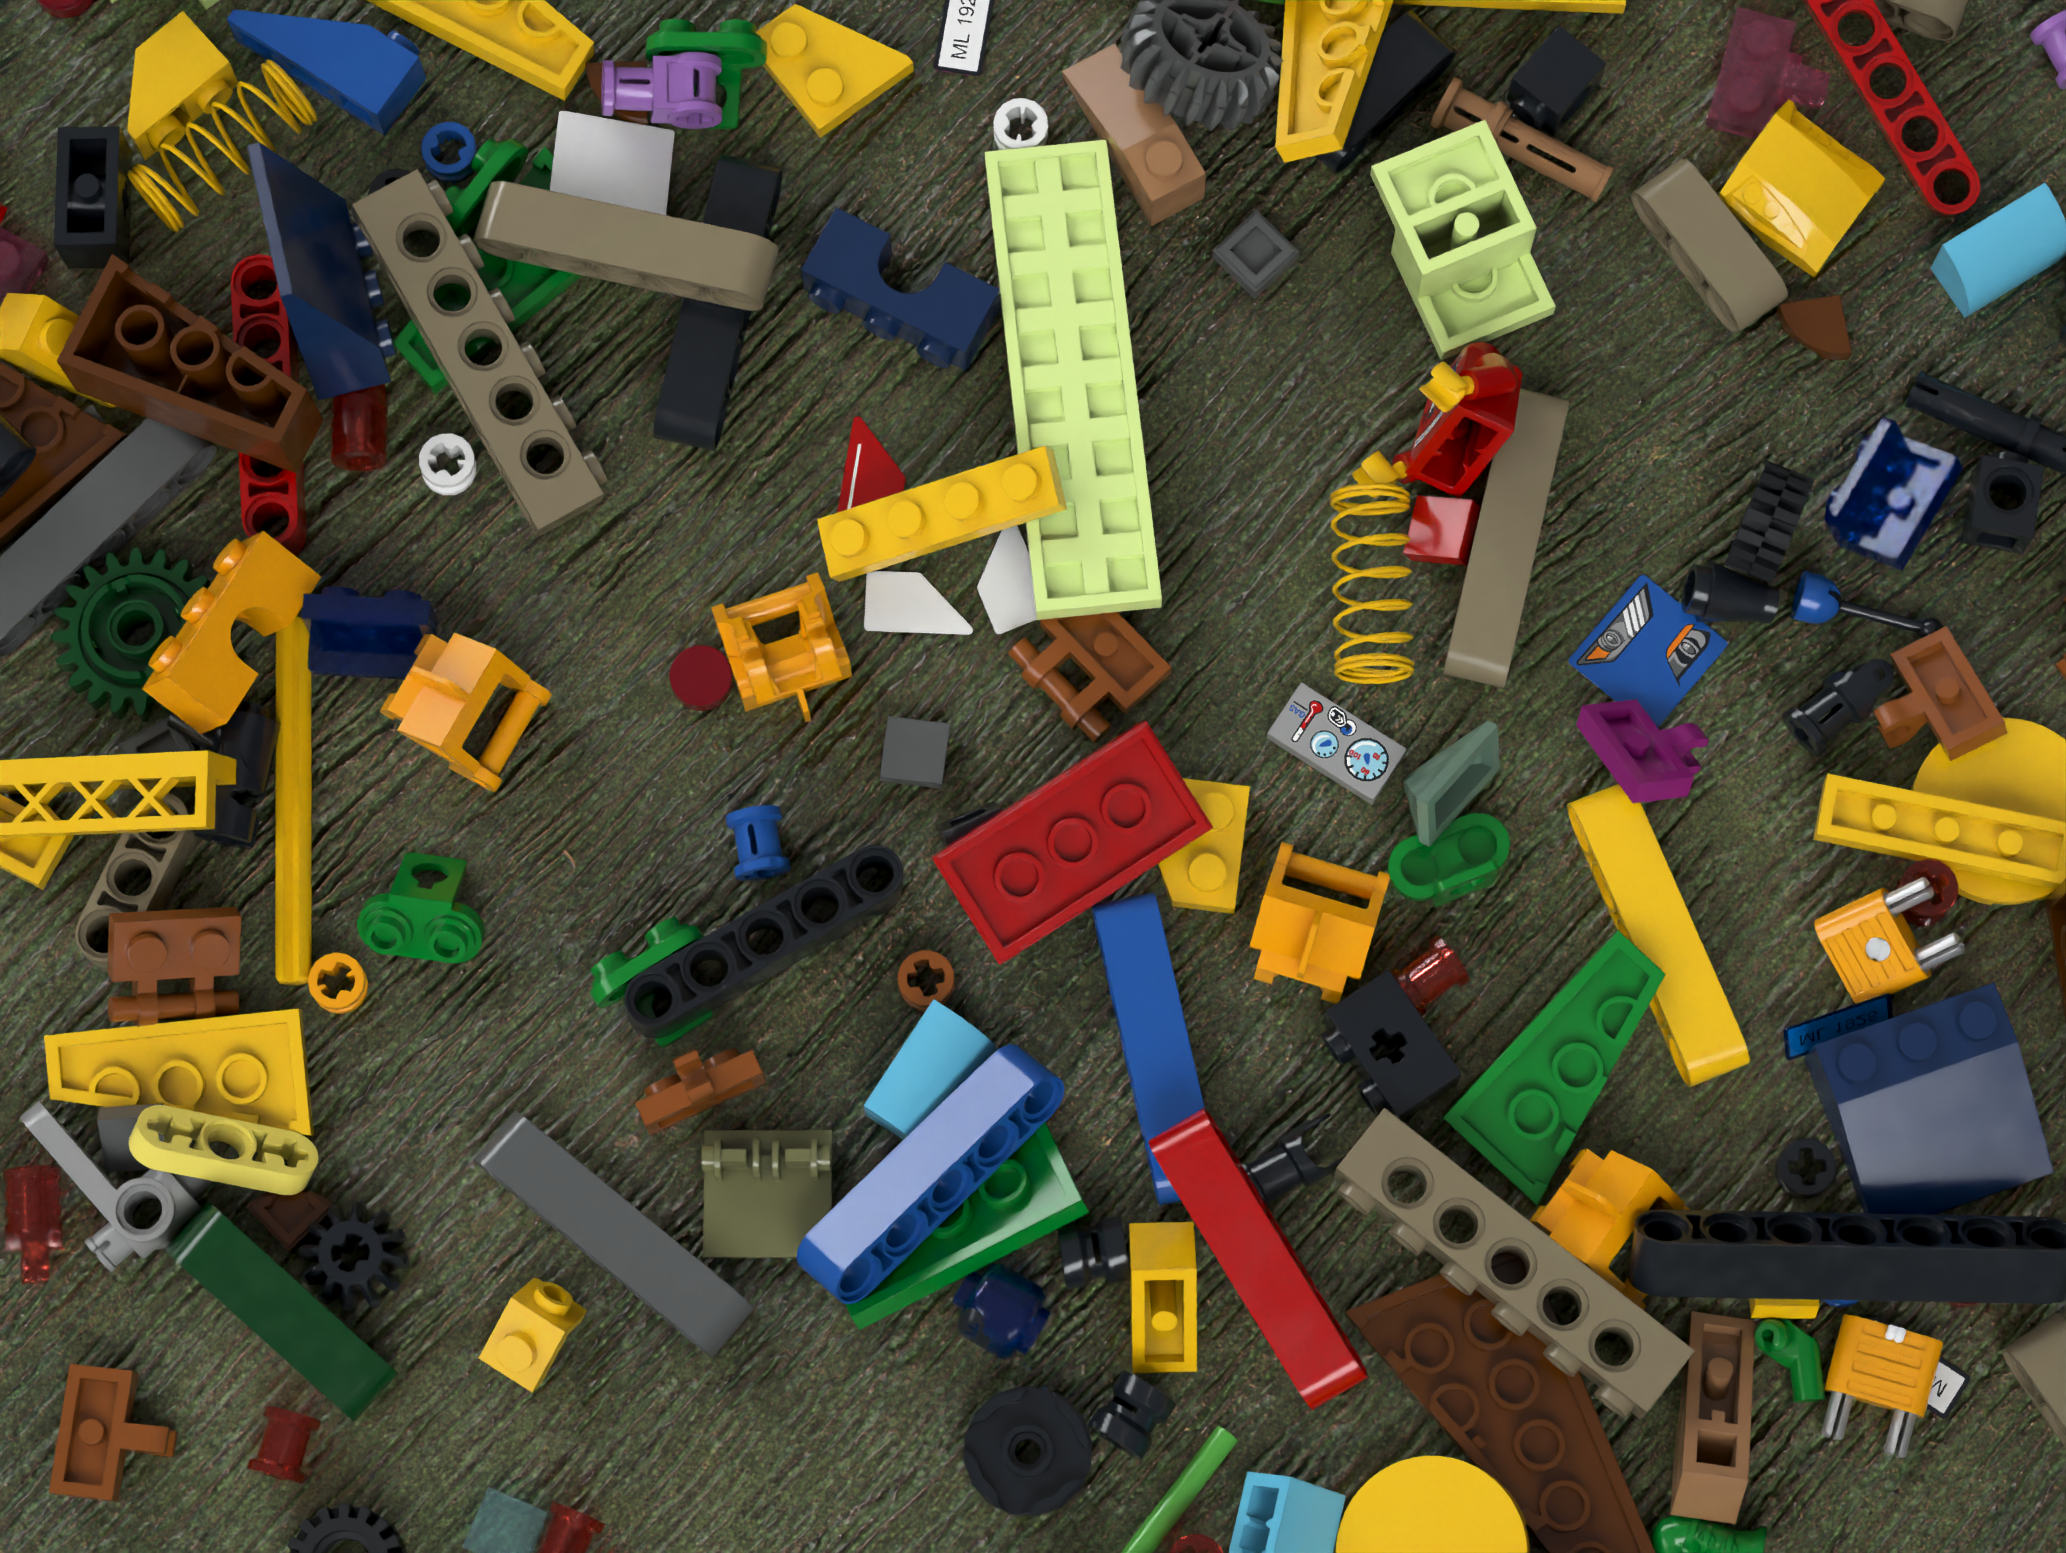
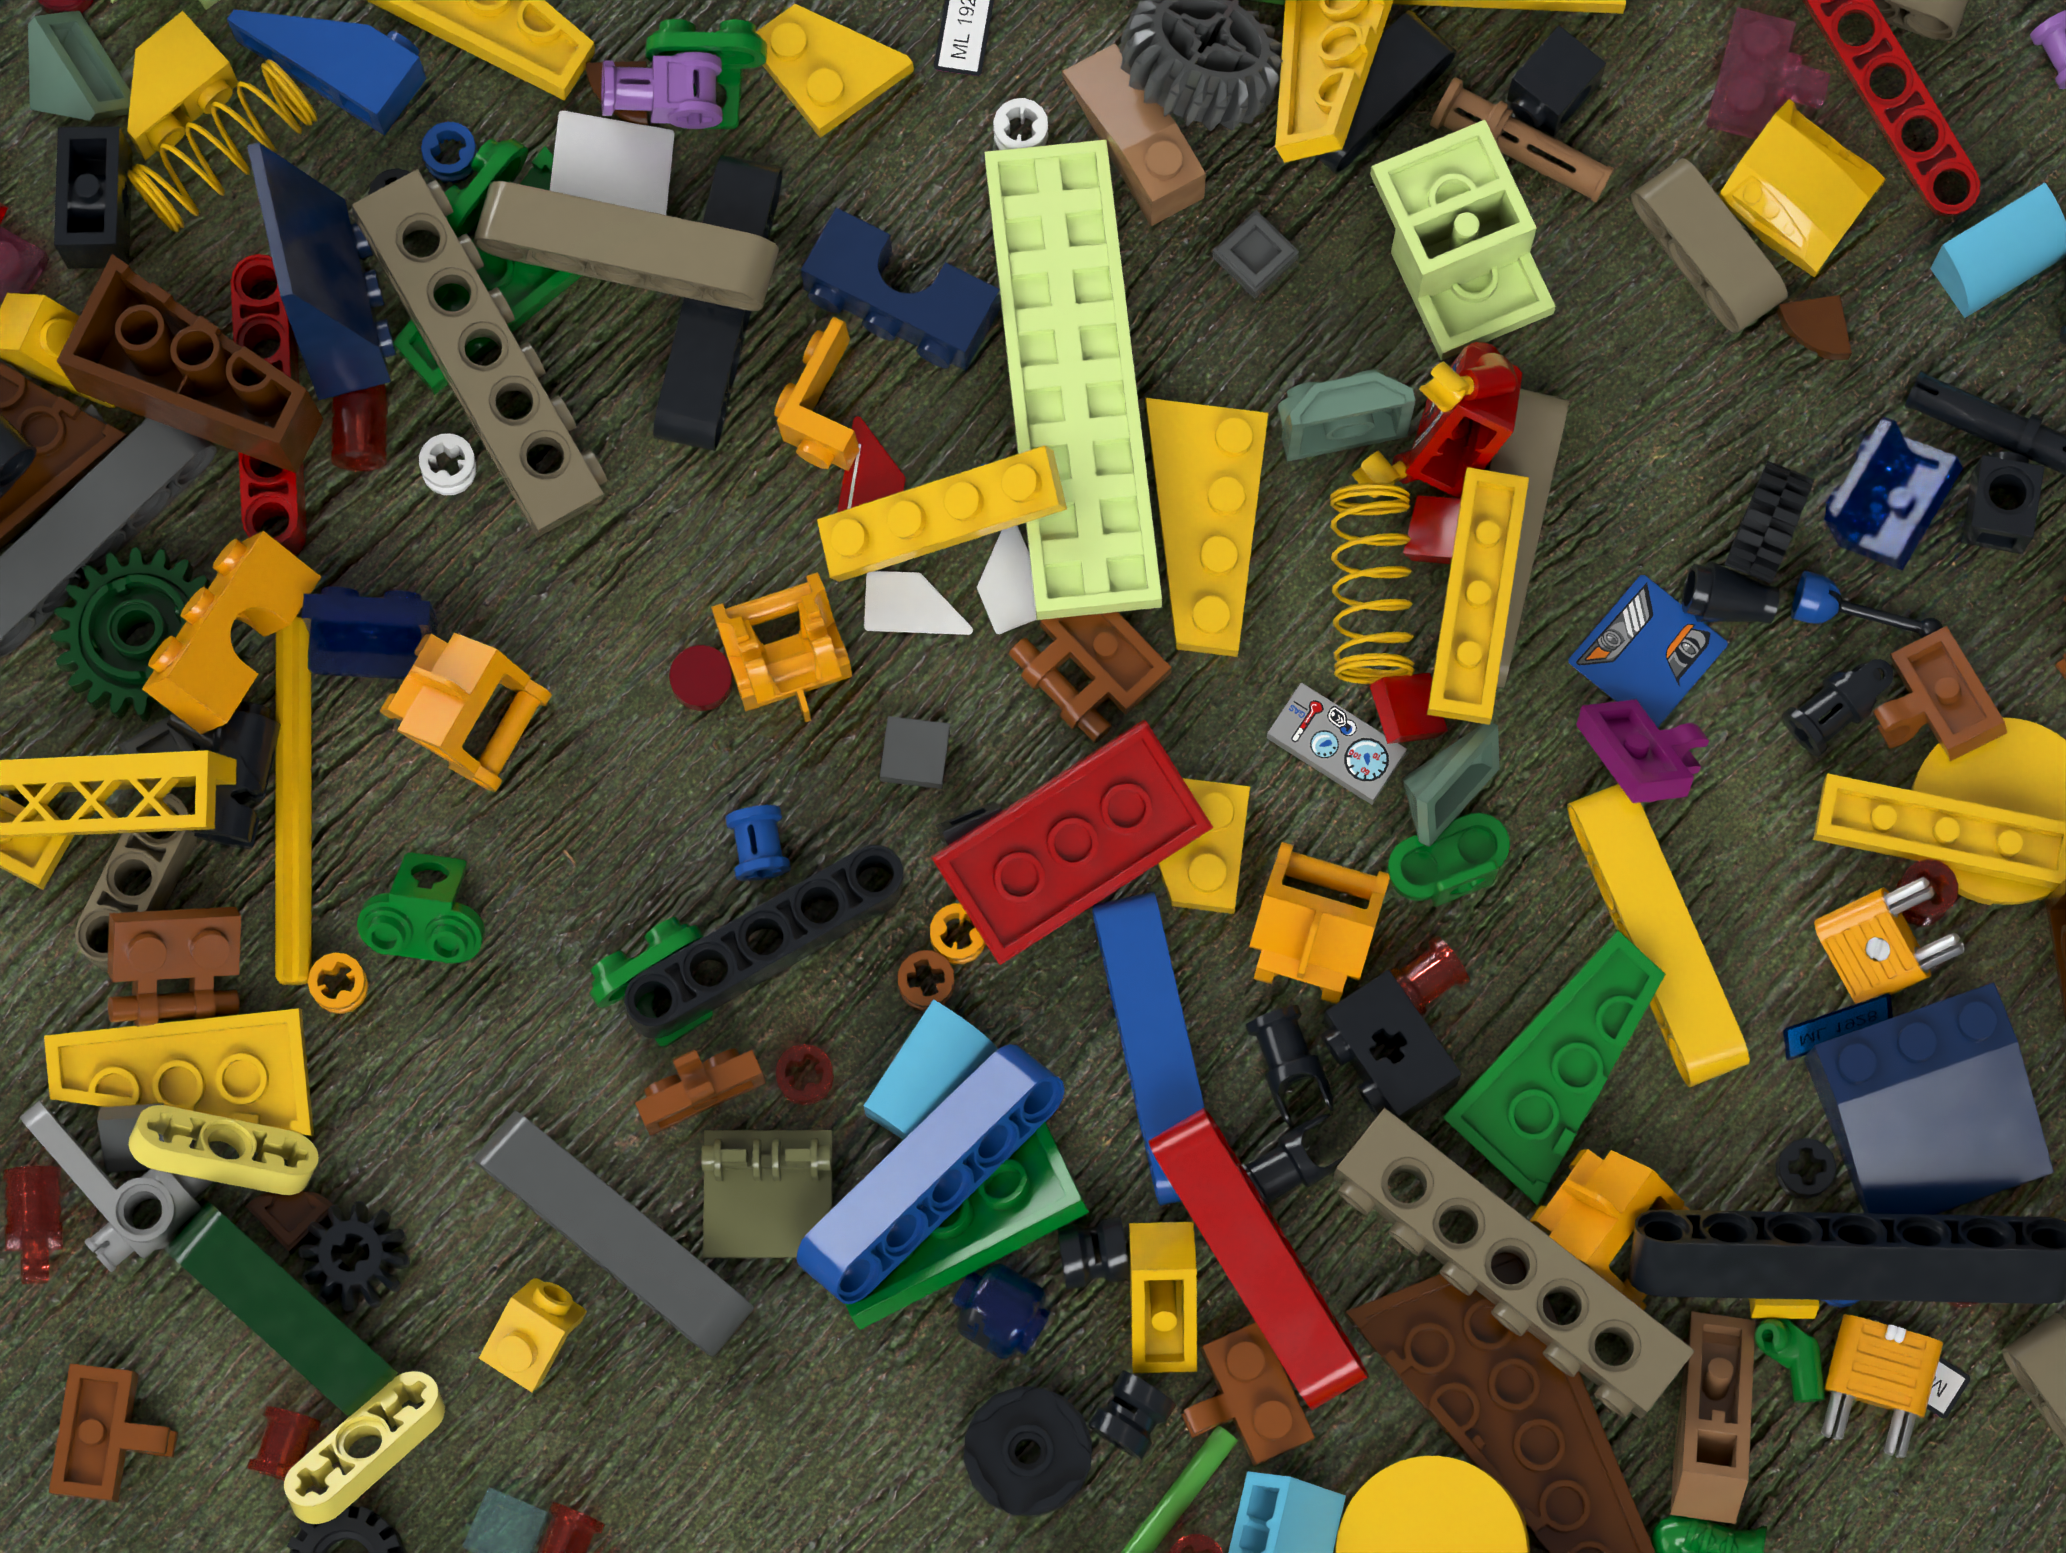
none -> sand green slope [28,11,131,121]
none -> light yellow beam [284,1371,445,1524]
none -> light orange bracket [774,317,860,471]
none -> clear red bush [775,1044,834,1106]
none -> light orange bush [930,903,986,964]
none -> yellow wing [1145,398,1268,657]
none -> dark orange plate [1181,1322,1315,1467]
none -> black piece [1245,1005,1334,1128]
none -> sand green slope [1277,369,1416,462]
none -> red tile [1369,673,1448,744]
none -> yellow plate [1427,467,1529,725]

